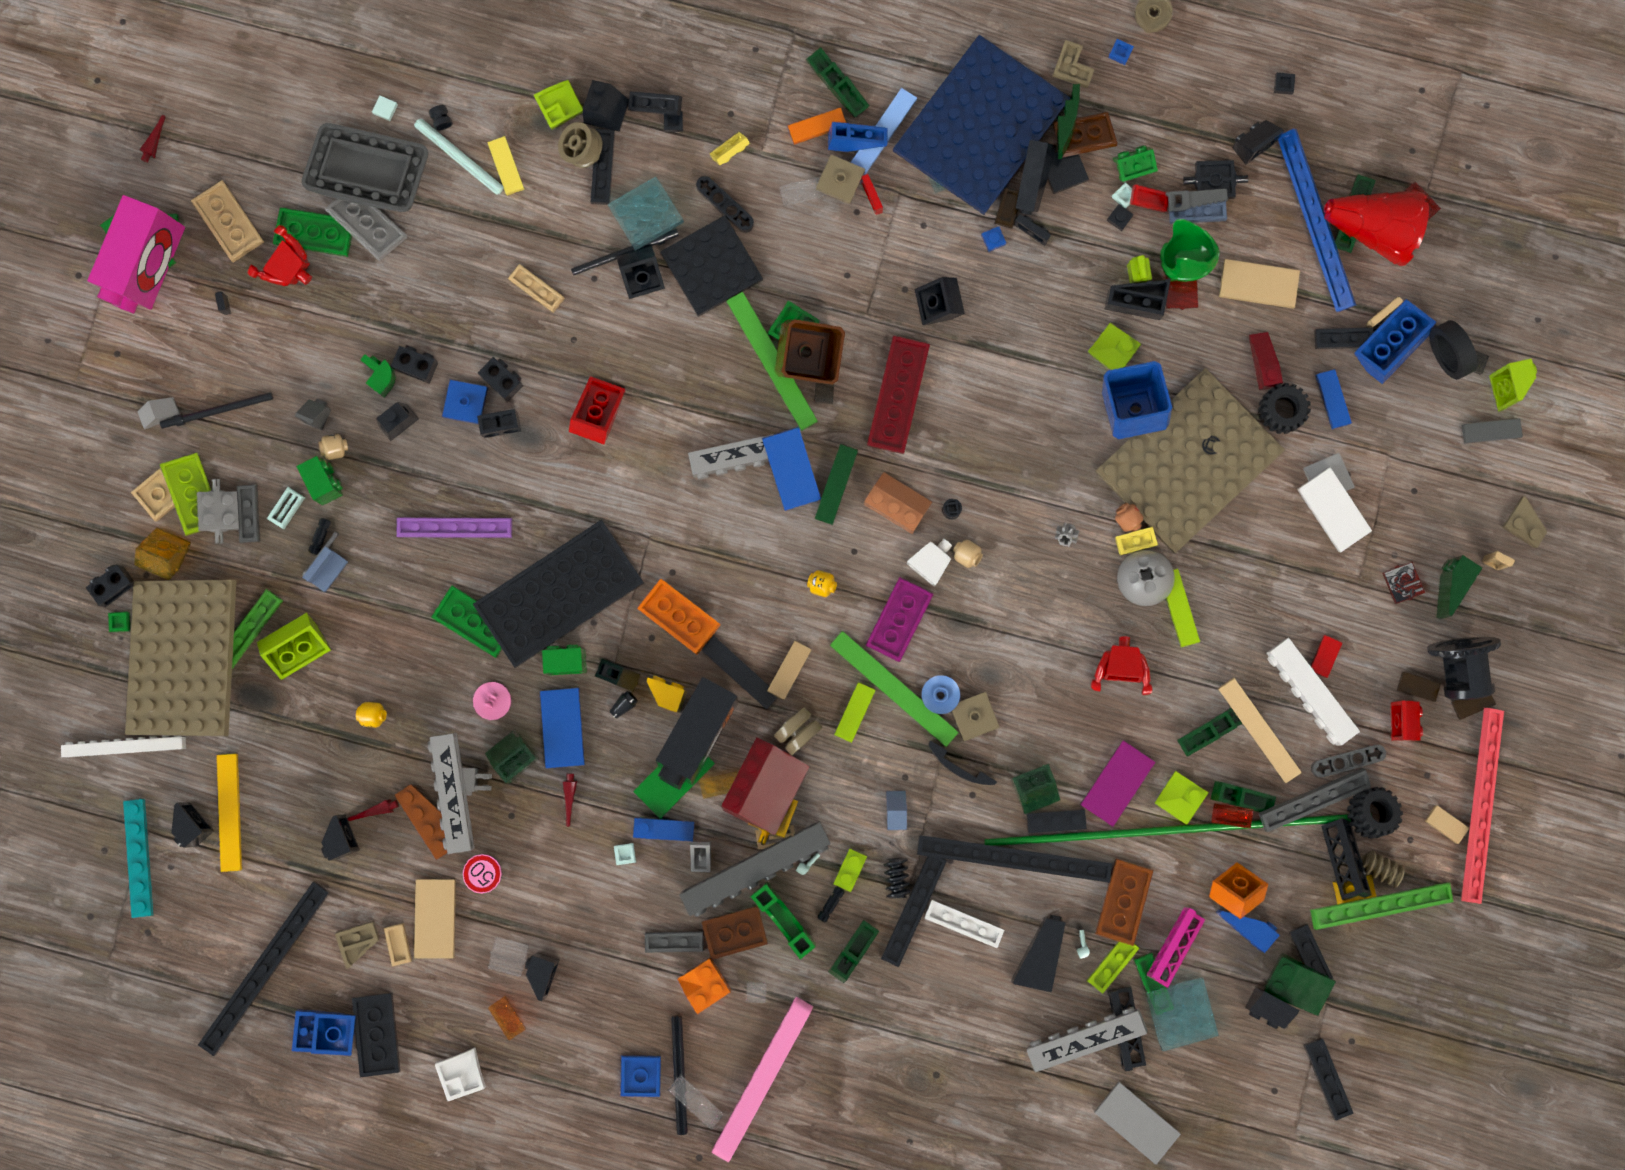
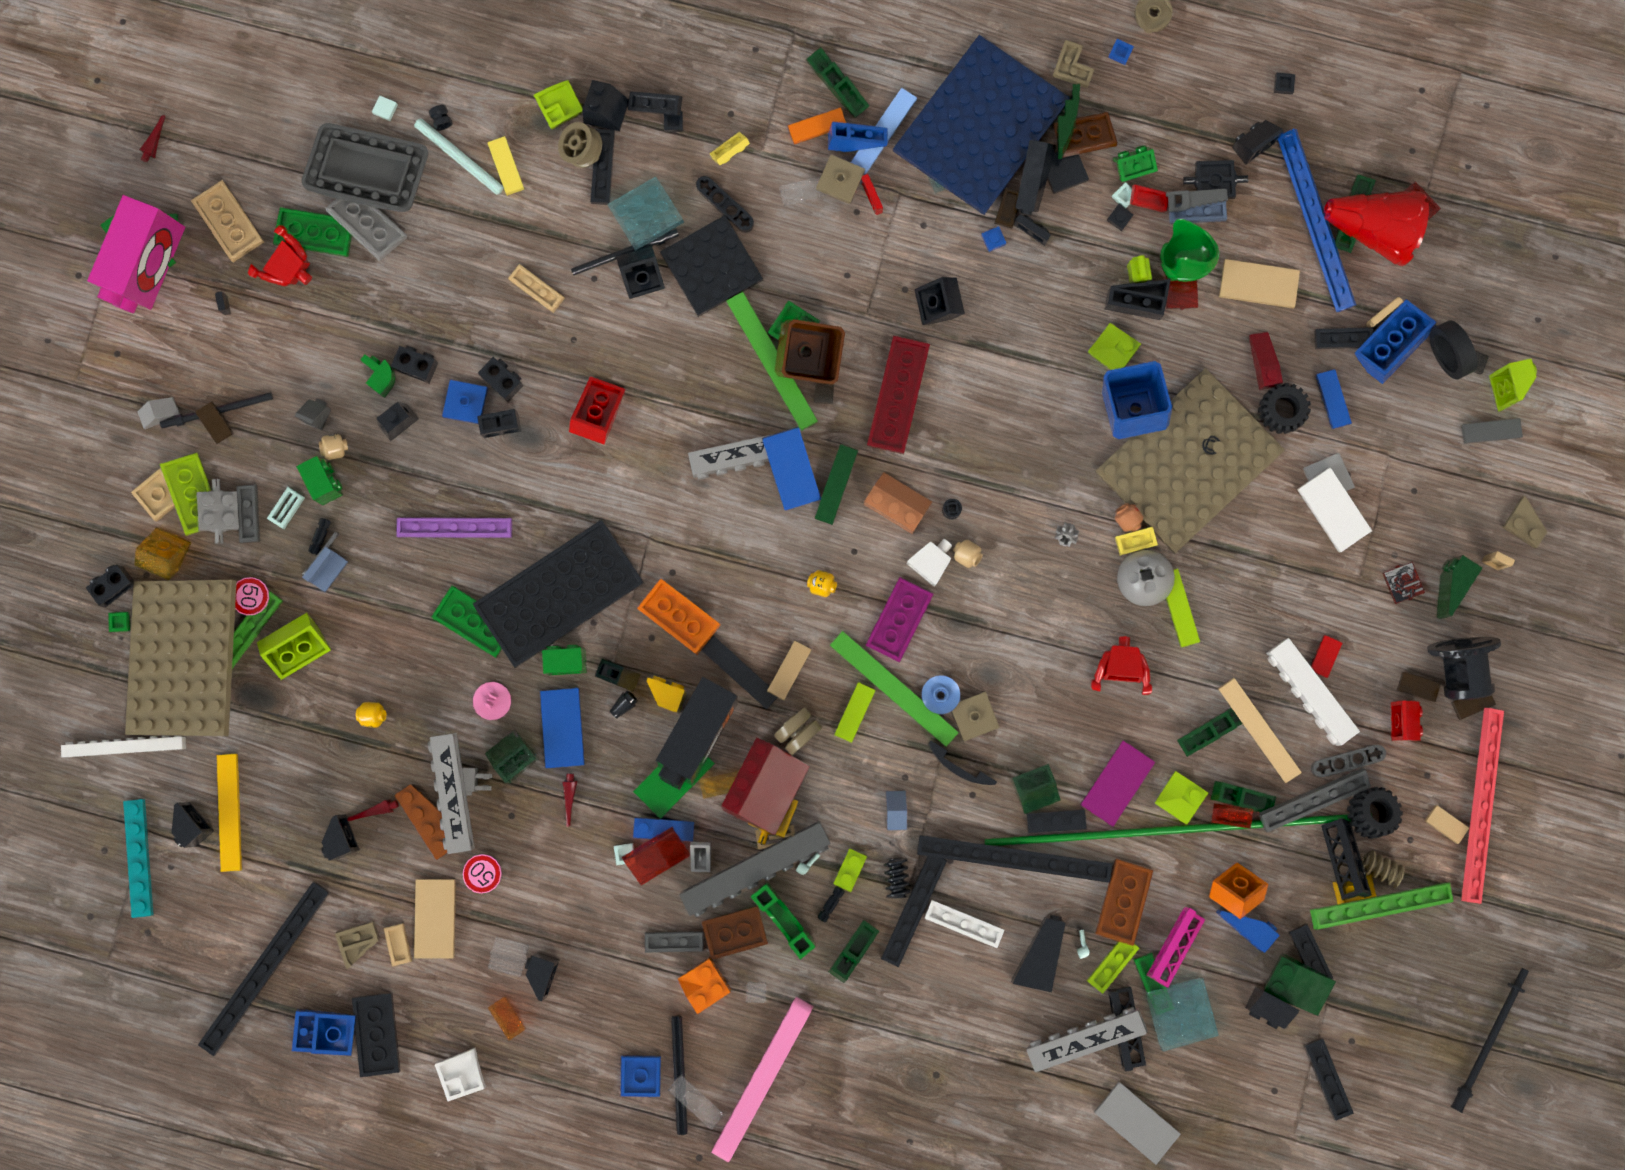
none -> dark brown tile [195,401,234,444]
none -> piece [235,577,269,616]
none -> clear red tile [622,827,690,885]
none -> black bar [1450,968,1529,1113]

